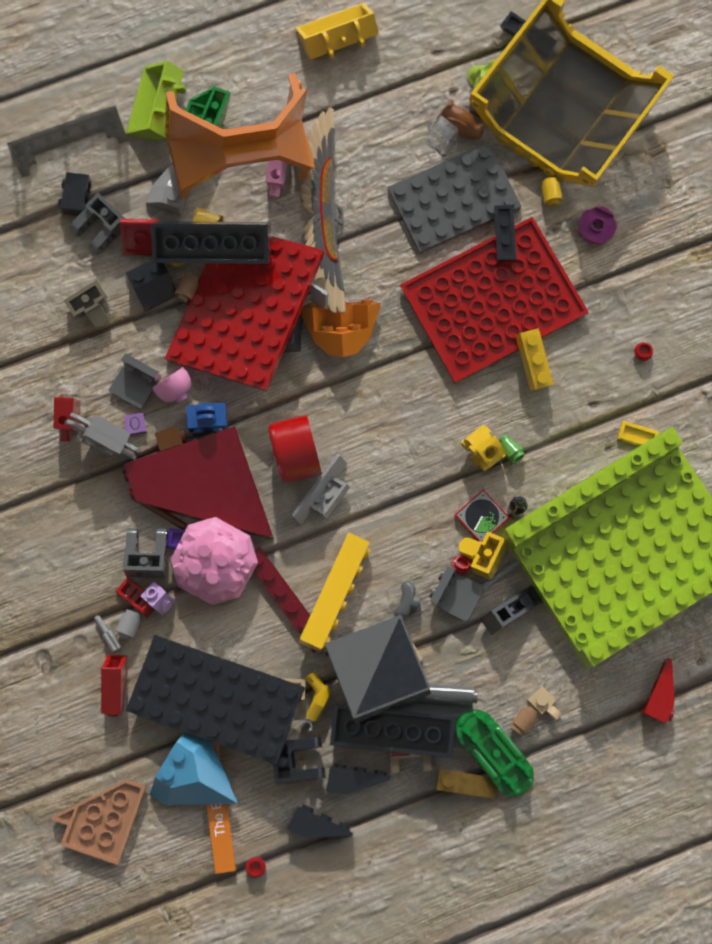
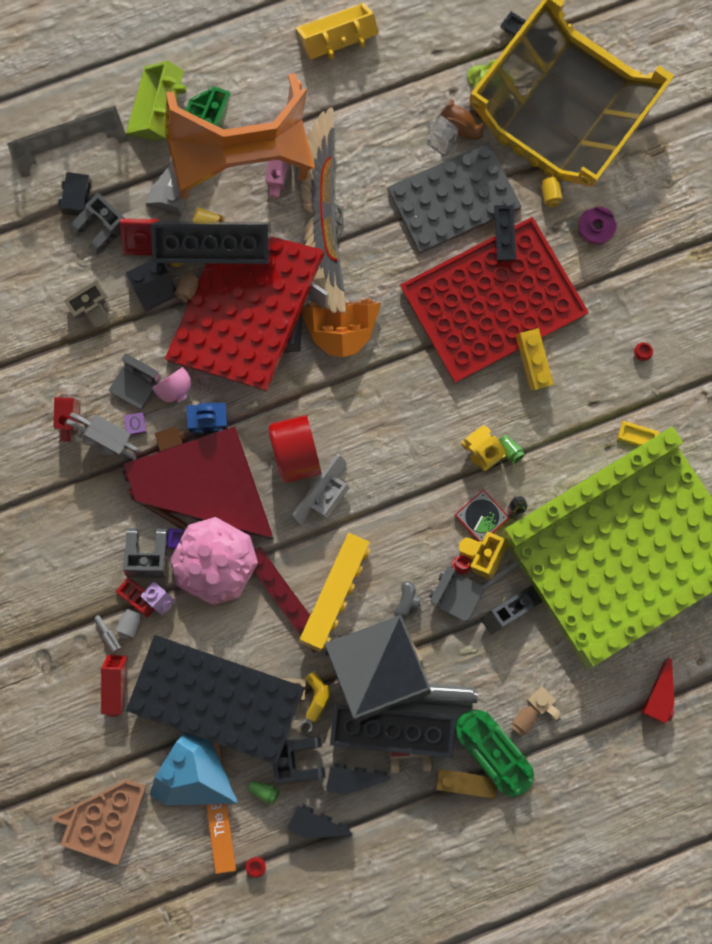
none -> bright green cone [248,781,280,805]

